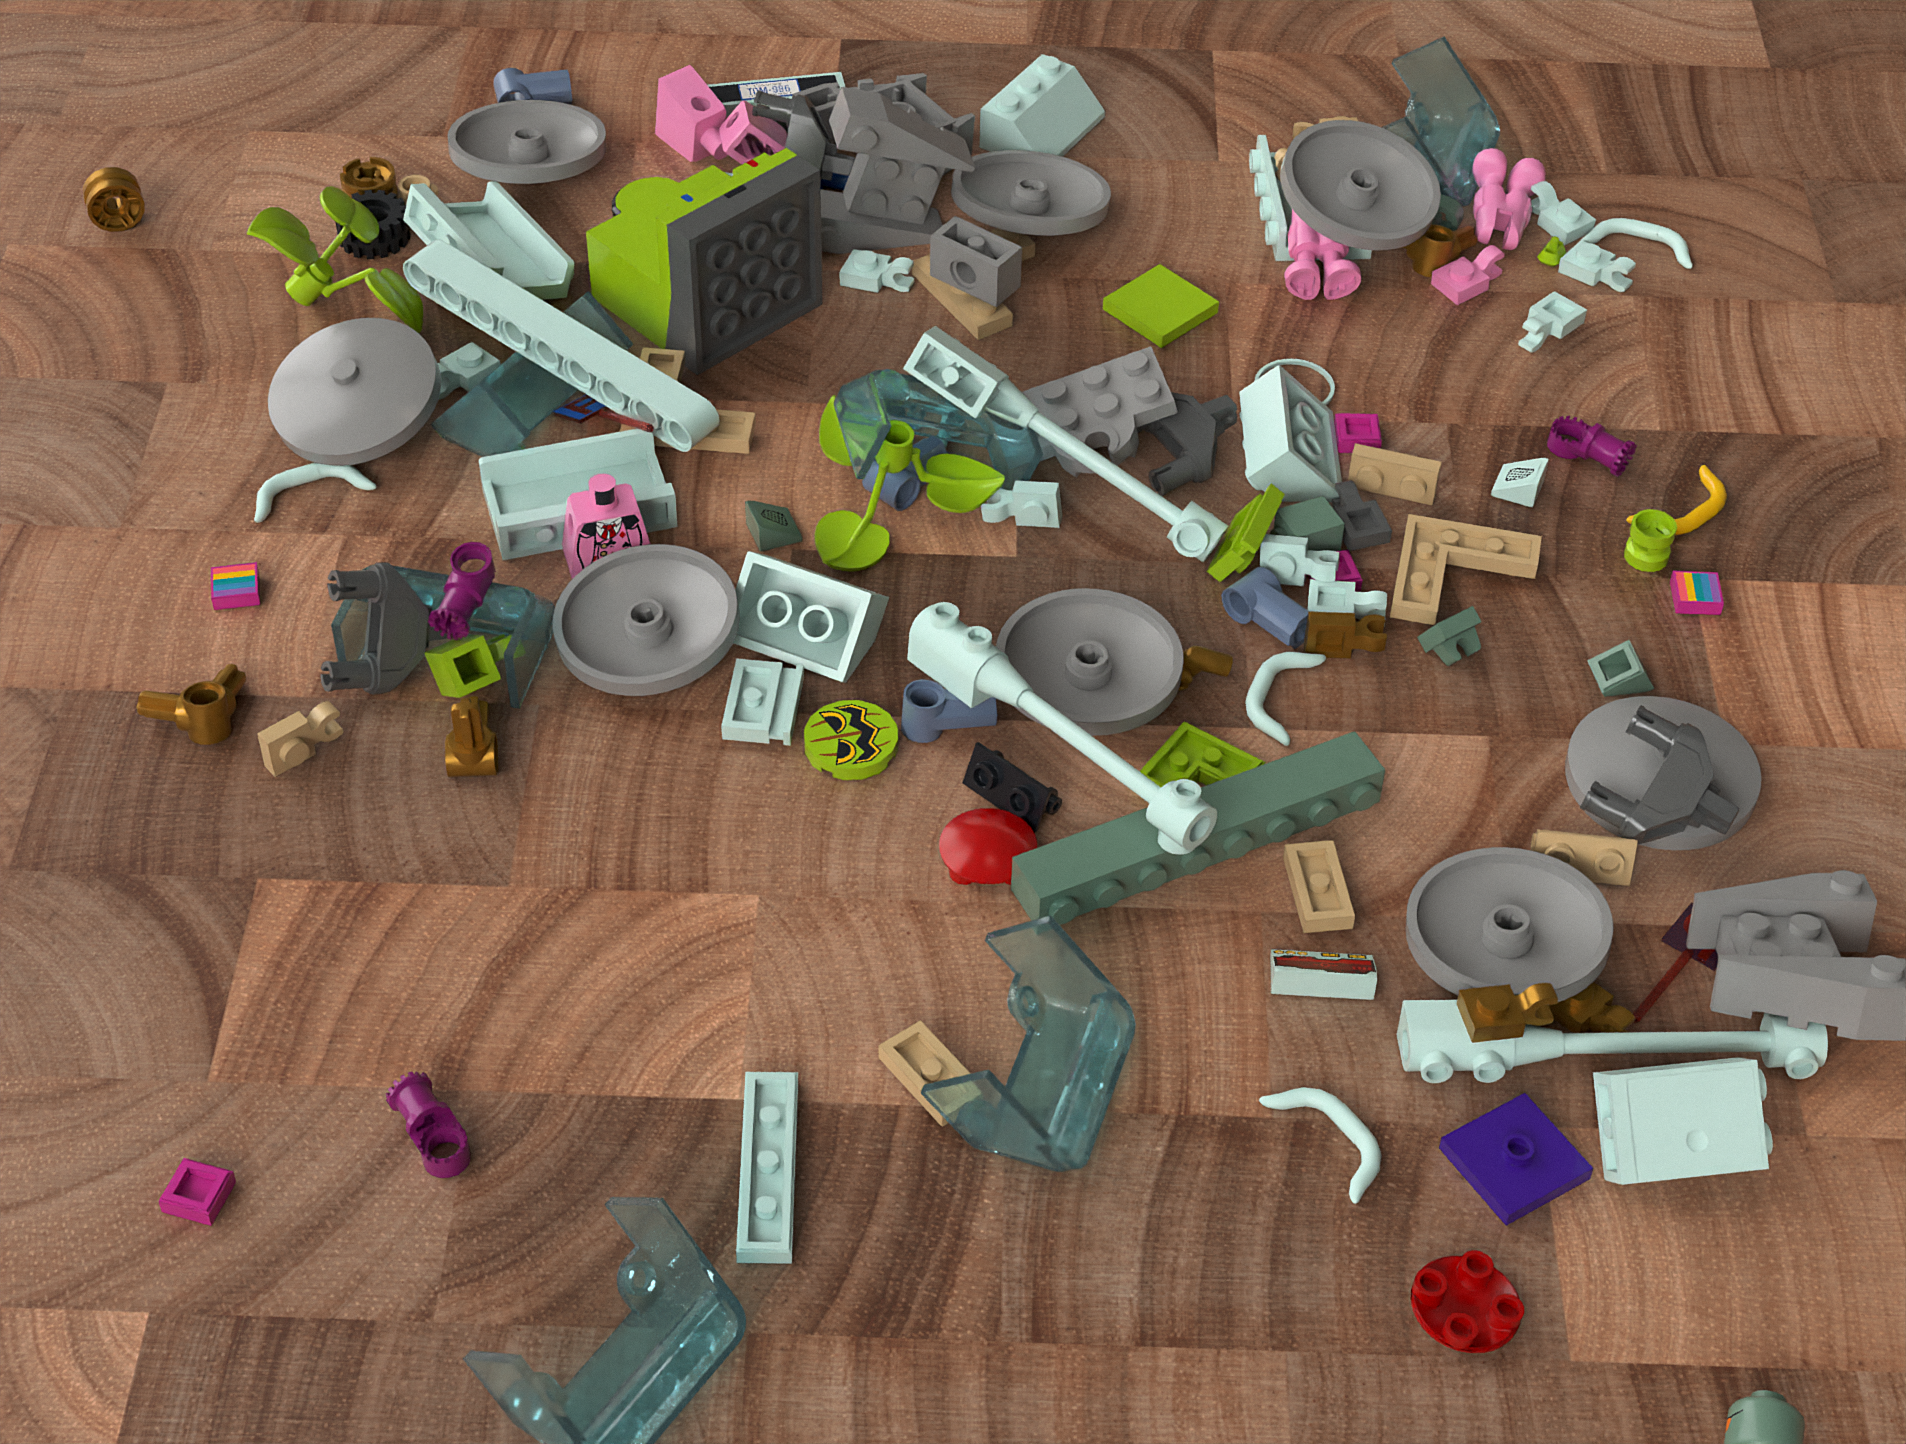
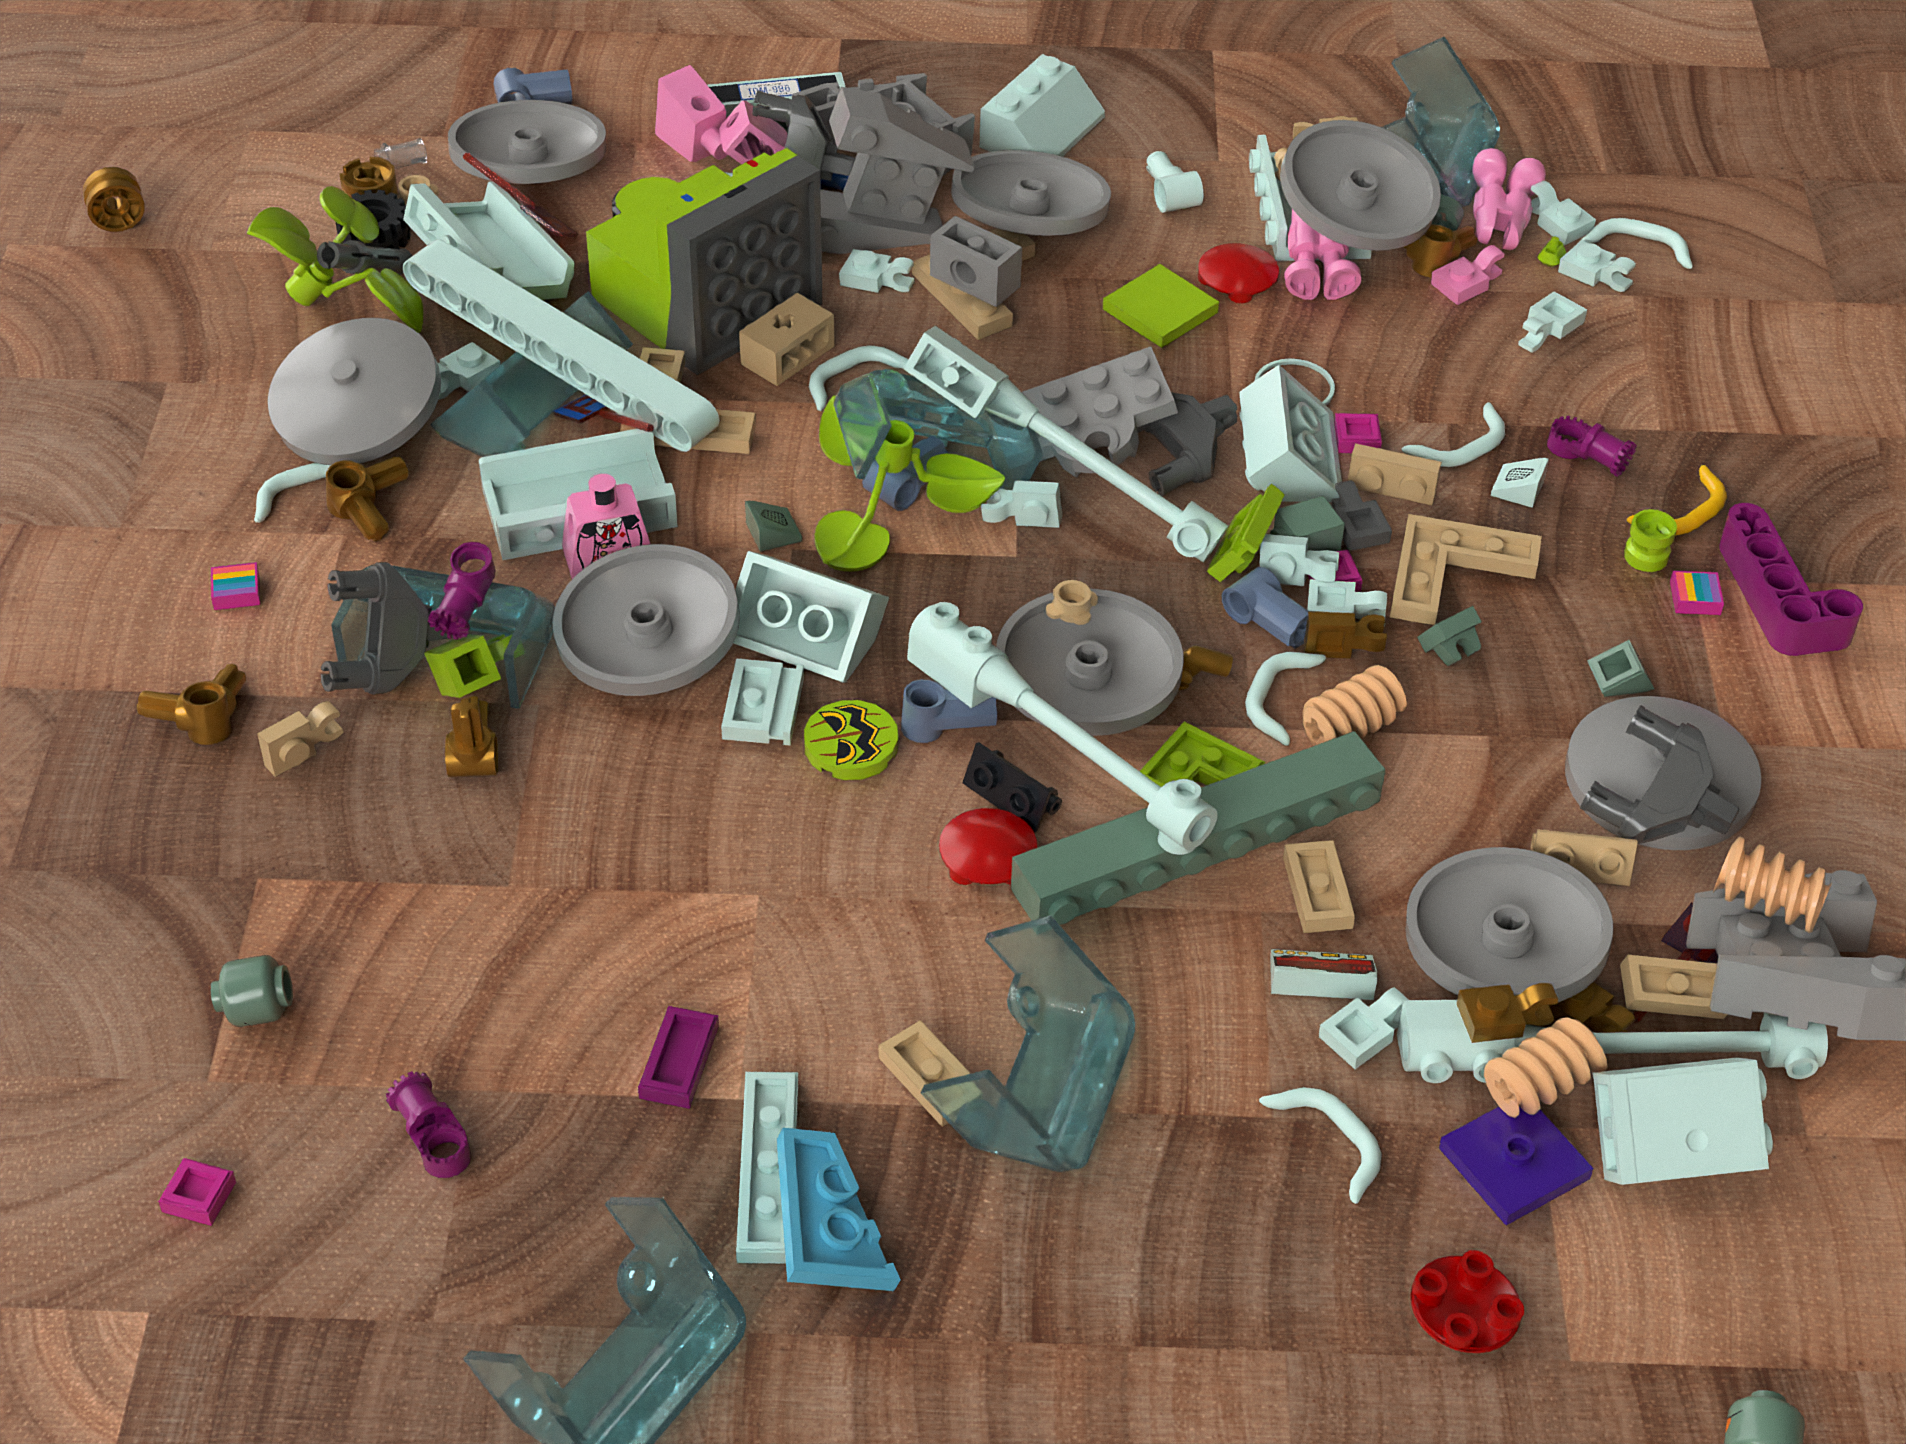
none -> sand green head [211,955,293,1027]
none -> dark grey pin [317,240,412,275]
none -> pearl gold axle [326,457,409,542]
none -> clear pin [374,138,427,169]
none -> clear red piece [463,153,578,237]
none -> magenta tile [638,1006,719,1109]
none -> tan brick [739,293,834,386]
none -> medium azure wing [777,1128,901,1291]
none -> light aqua animal [809,345,908,411]
none -> tan plate [1046,580,1098,625]
none -> light aqua pin [1146,151,1204,213]
none -> red dish [1198,243,1279,304]
none -> light nougat piece [1302,665,1407,746]
none -> light aqua plate [1319,987,1409,1070]
none -> light aqua animal [1402,402,1505,467]
none -> light nougat piece [1484,1017,1608,1118]
none -> tan plate [1620,955,1728,1019]
none -> light nougat piece [1713,836,1832,933]
none -> magenta beam [1719,503,1863,656]

